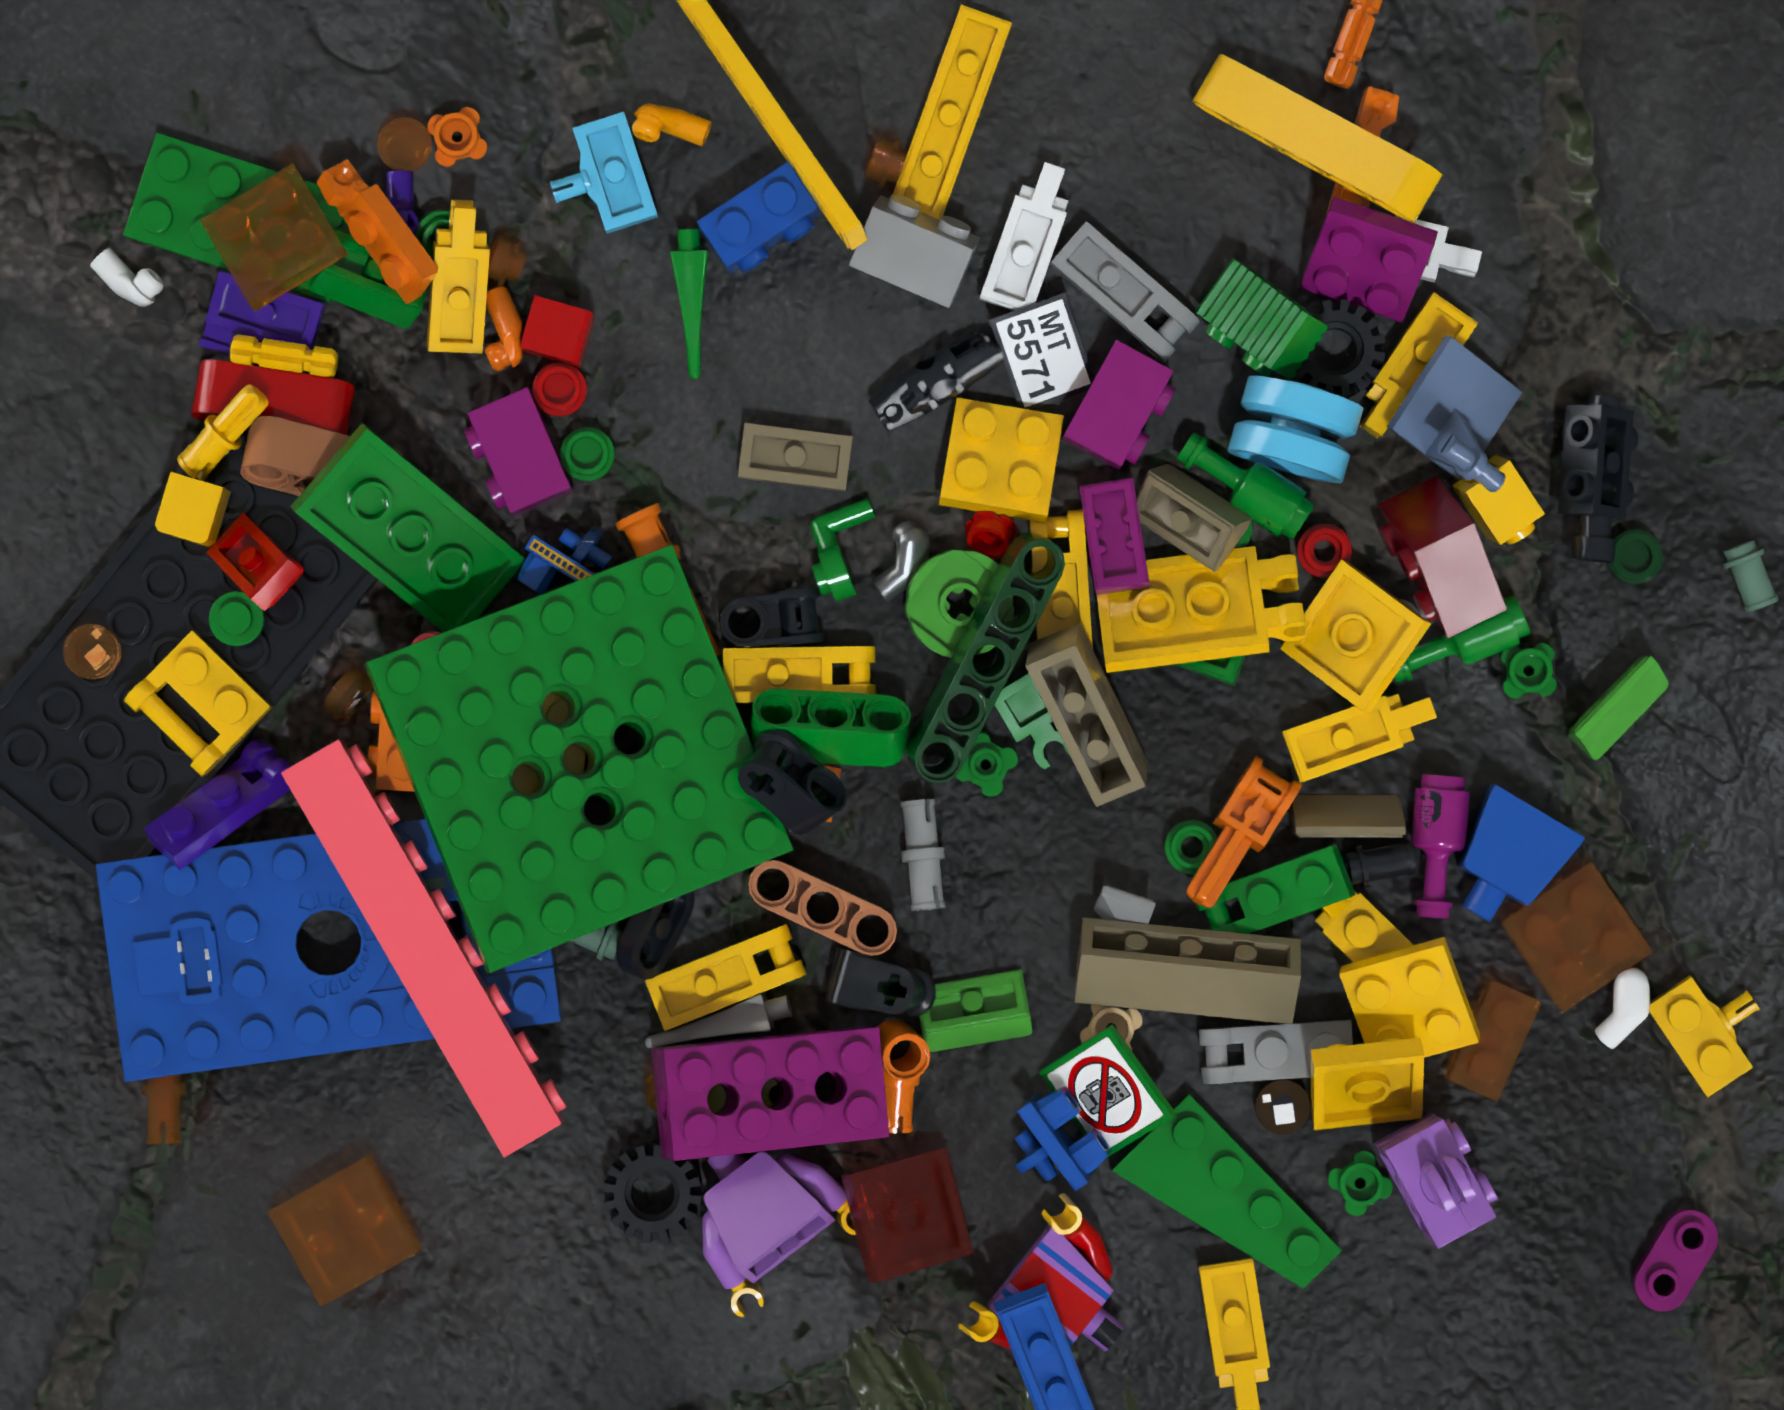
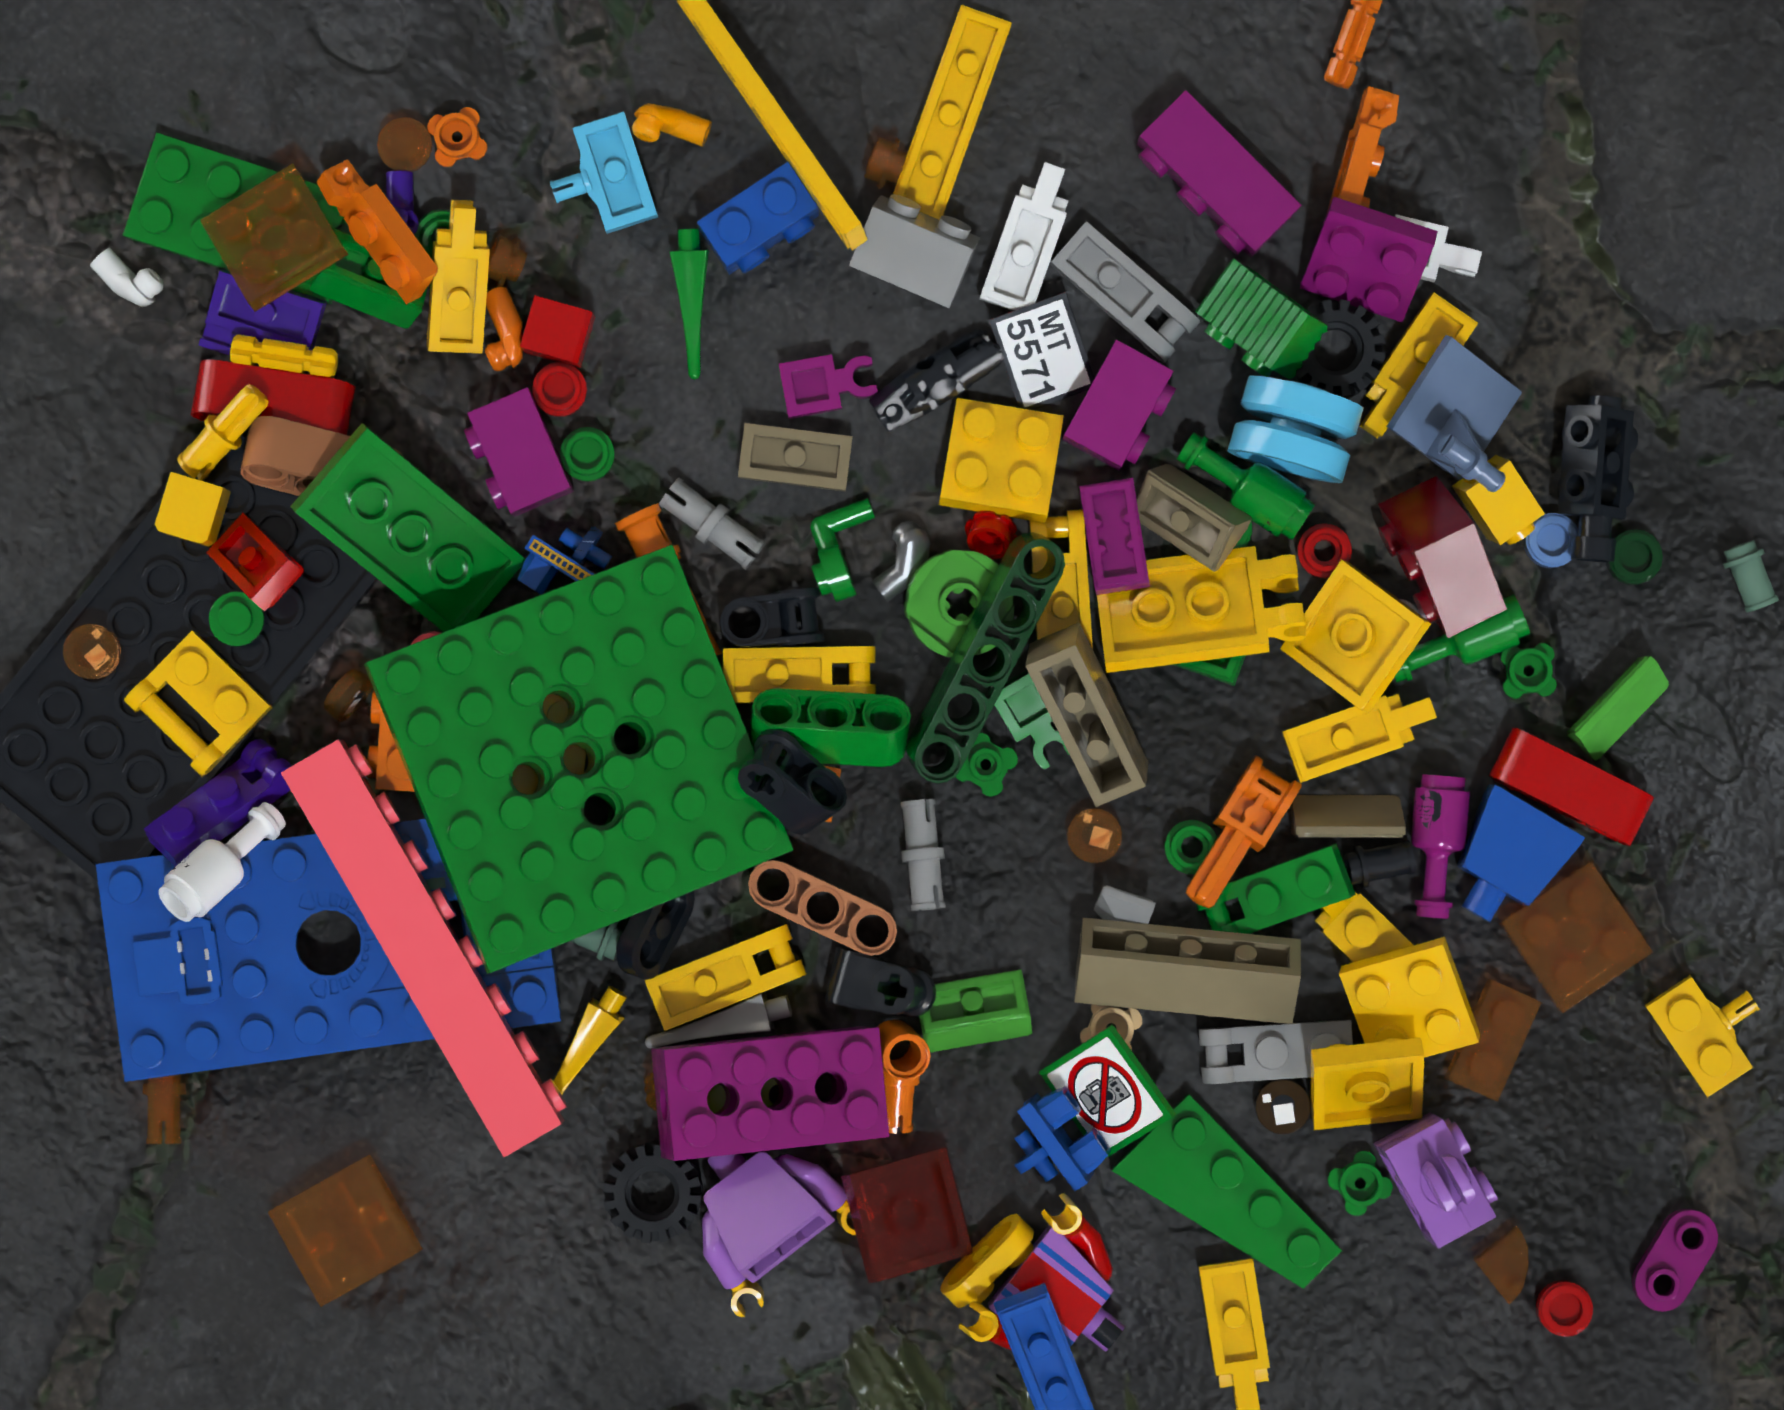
yellow beam [1192,54,1443,223] -> none
white arm [1595,968,1650,1049] -> none
none -> white piece [159,802,286,922]
none -> yellow piece [553,986,627,1095]
none -> light grey pin [659,477,766,570]
none -> magenta plate [779,354,878,419]
none -> yellow plate [940,1214,1034,1308]
none -> clear orange tile [1067,809,1122,863]
none -> magenta brick [1137,90,1302,258]
none -> clear orange tile [1473,1226,1529,1304]
none -> red beam [1489,728,1654,847]
none -> medium blue tile [1523,513,1578,568]
none -> red tile [1536,1280,1593,1337]

